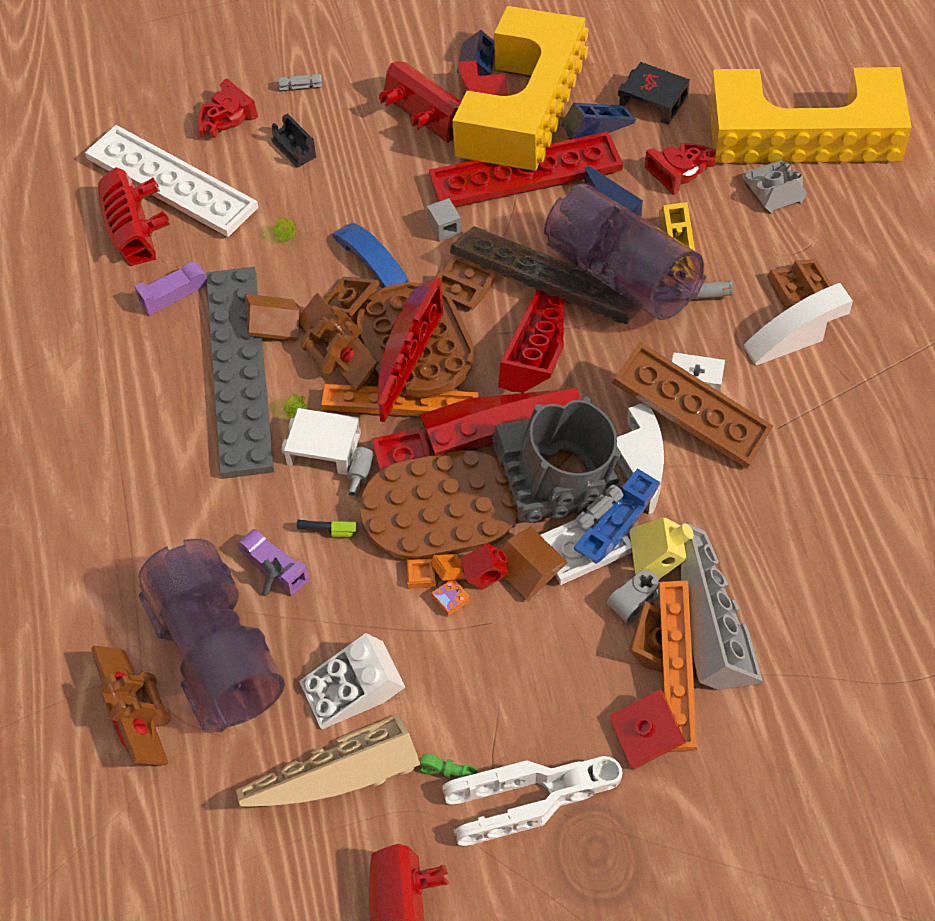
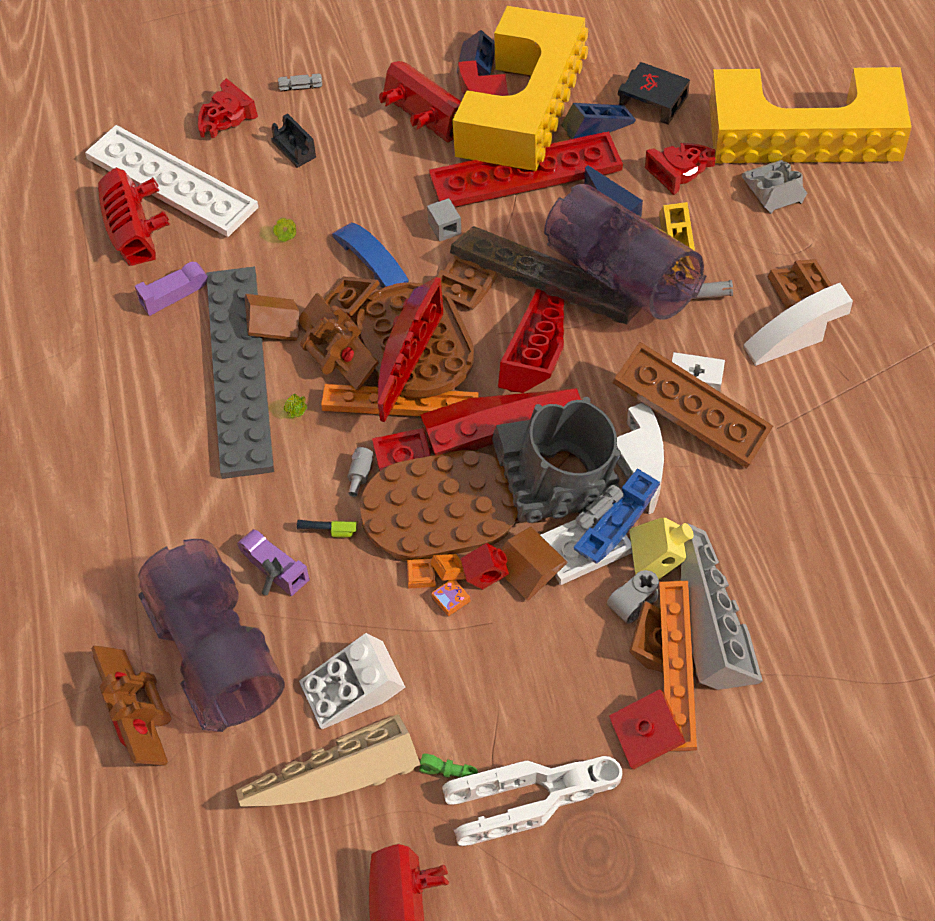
white panel [282,408,361,475] -> none

